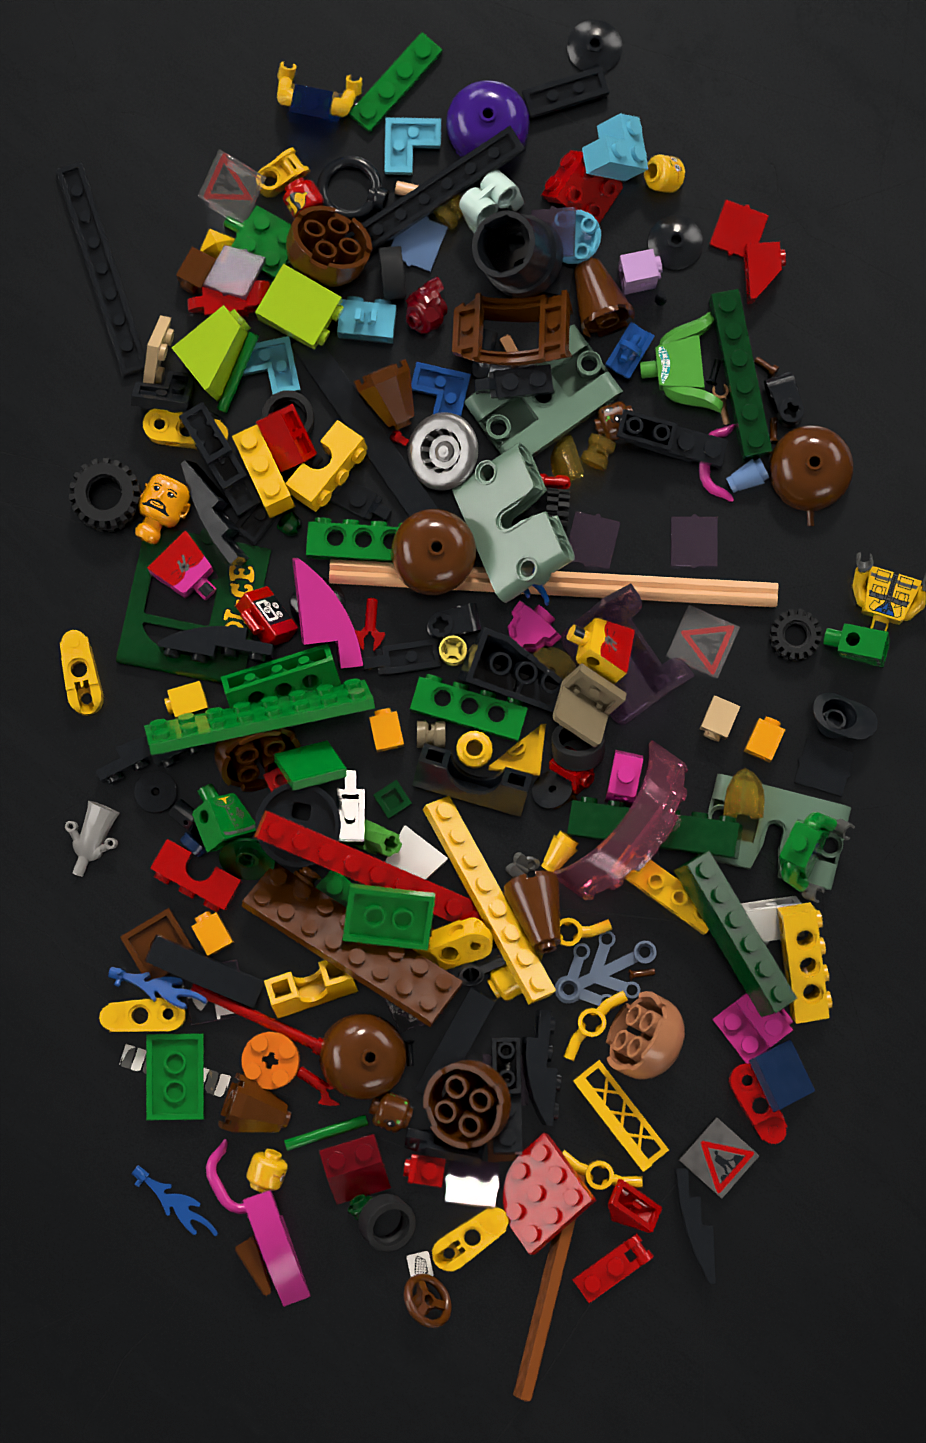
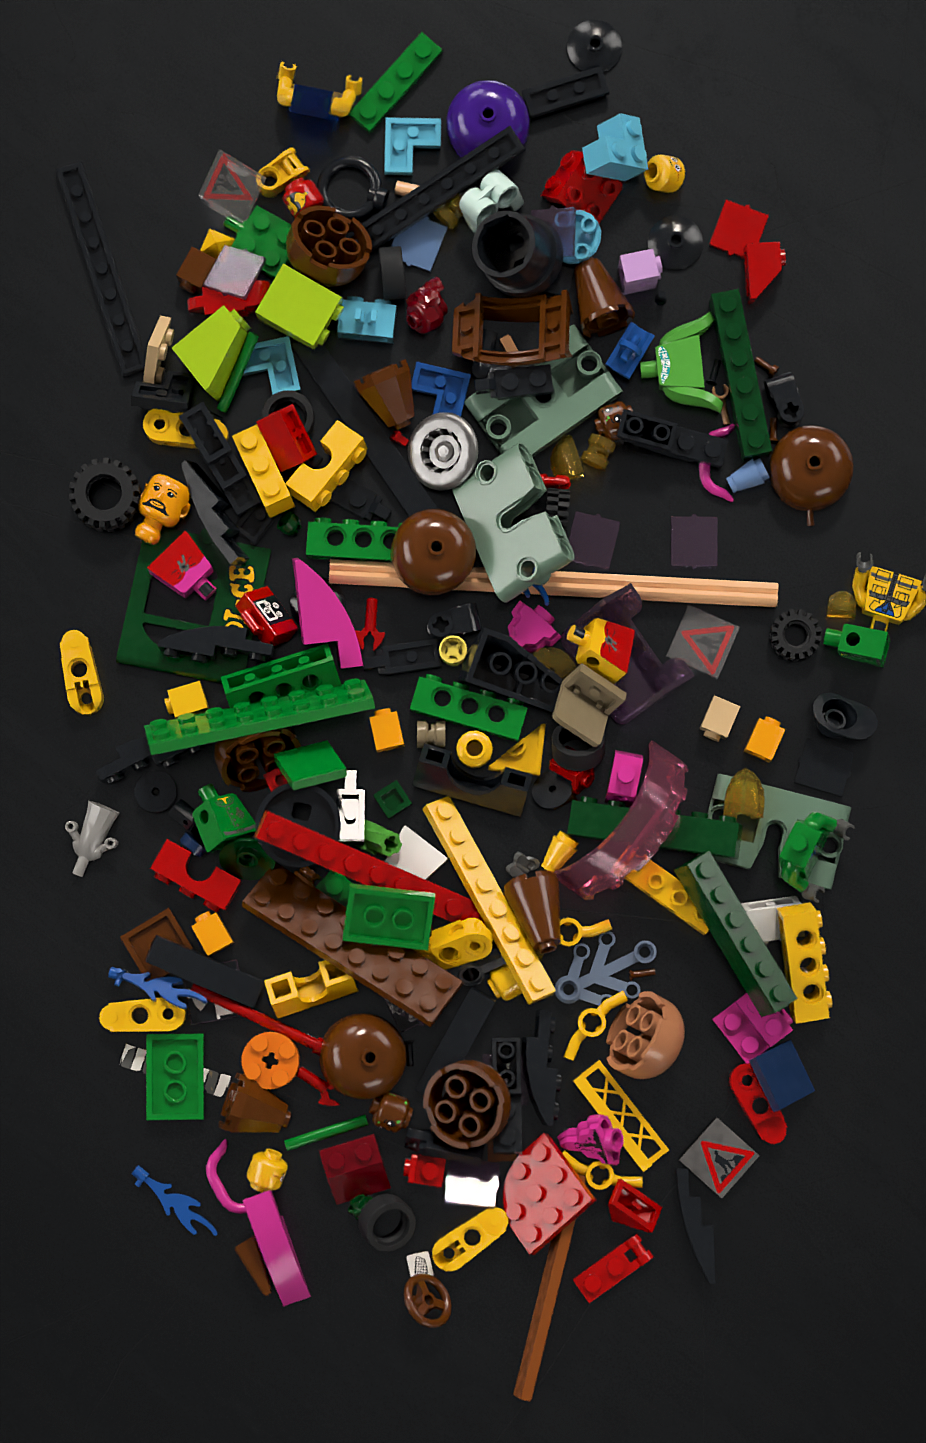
none -> dark pink rock [557,1114,623,1165]
none -> clear yellow plate [827,591,857,619]

